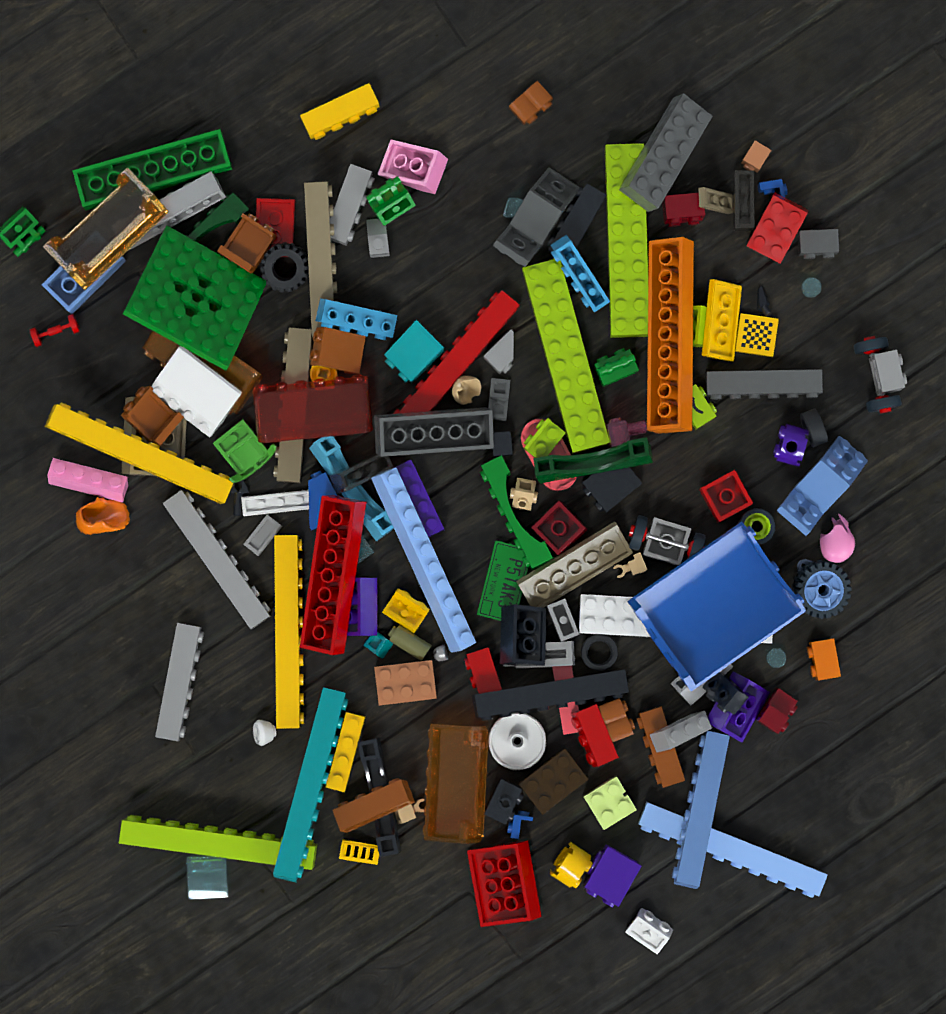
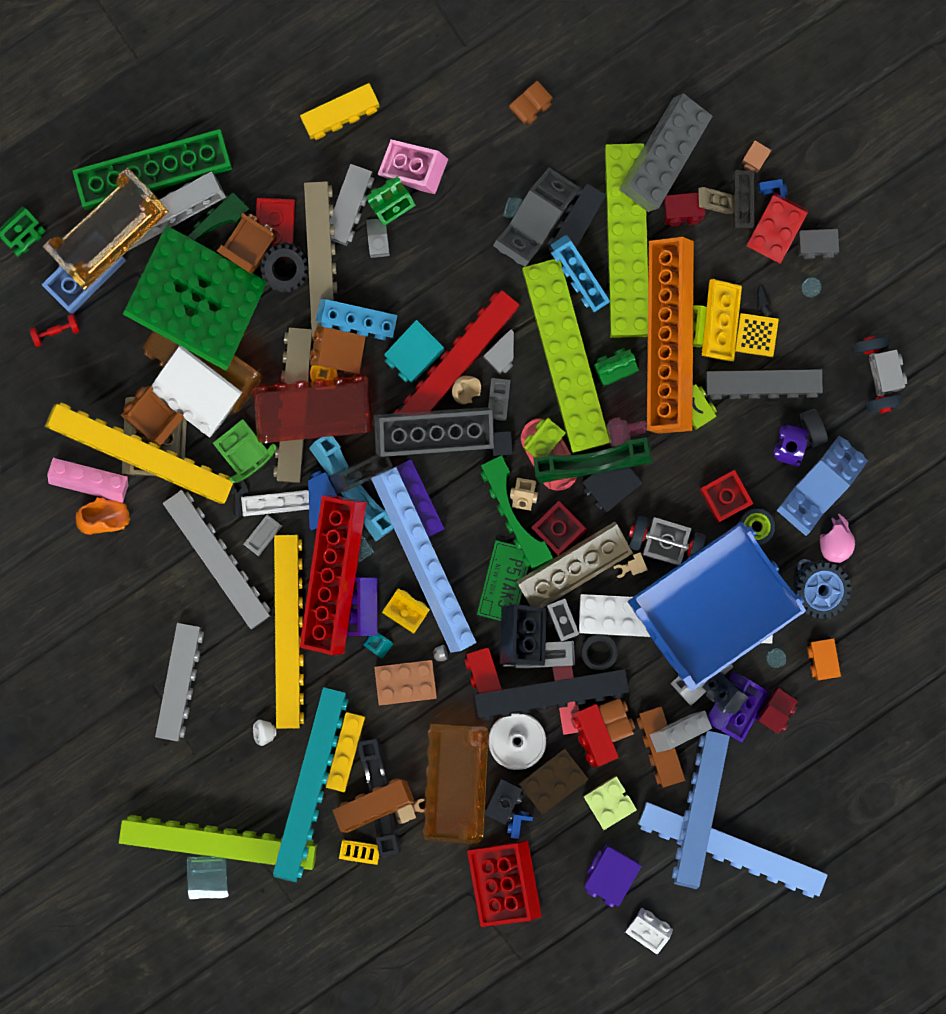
olive brick [388,625,432,661] -> none
yellow brick [550,842,593,888] -> none

